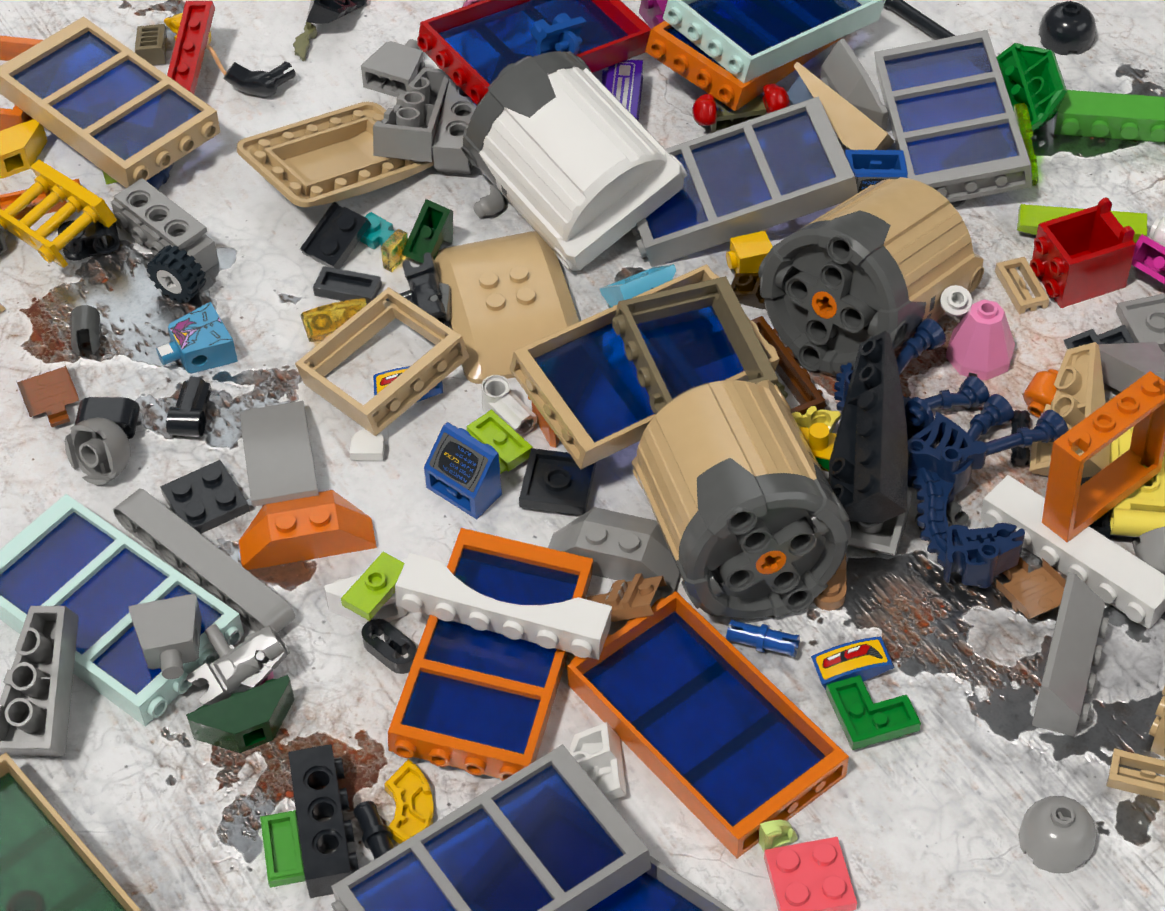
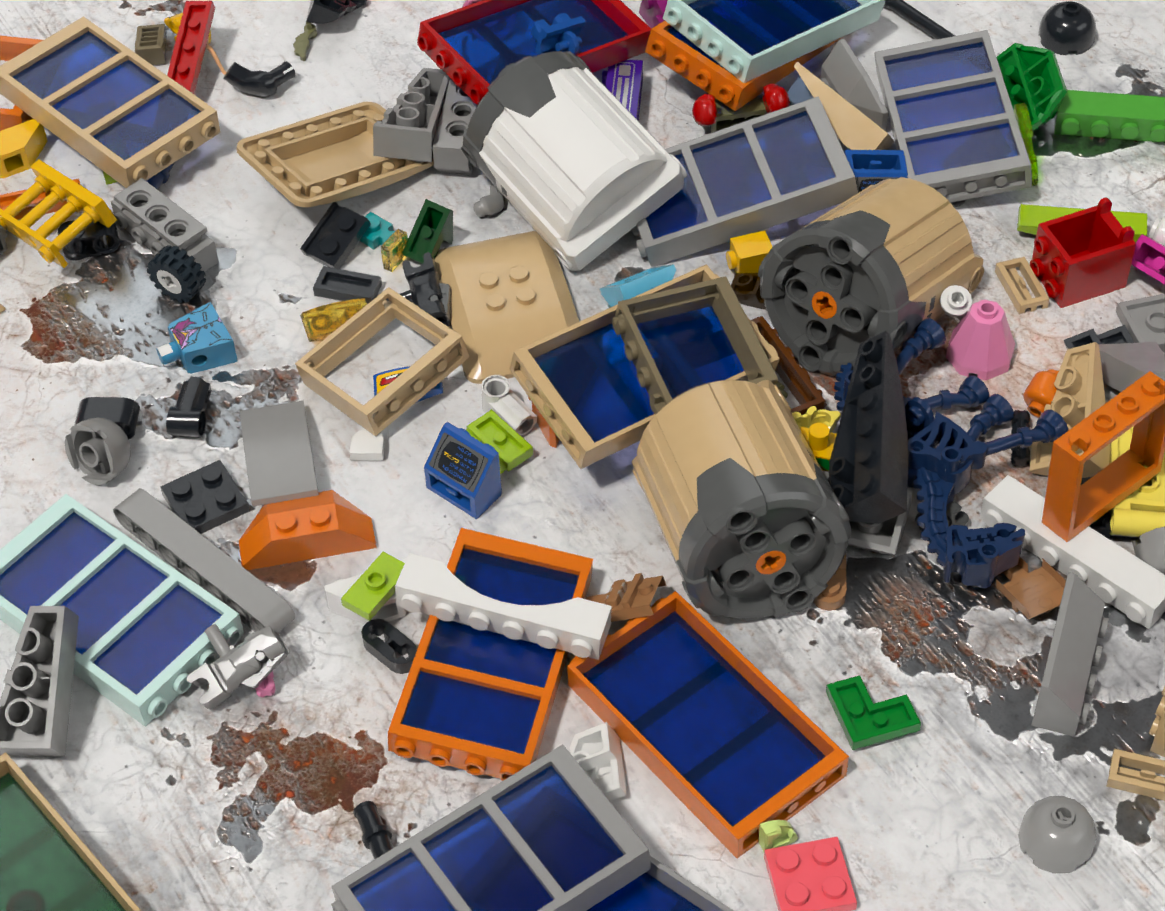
dark orange piece [16,362,79,427] -> none
dark grey piece [70,305,100,356] -> none
light grey torso [128,593,202,679] -> none
dark green slope [186,675,295,753] -> none
bright green tile [260,810,305,888] -> none
black brick [288,744,359,898] -> none
light grey torso [361,39,425,98] -> none
yellow tile [384,759,434,844] -> none
black plate [519,448,596,515] -> none
light grey wedge [548,507,680,593] -> none
blue pin [726,619,800,657] -> none
slope [811,636,895,690] -> none

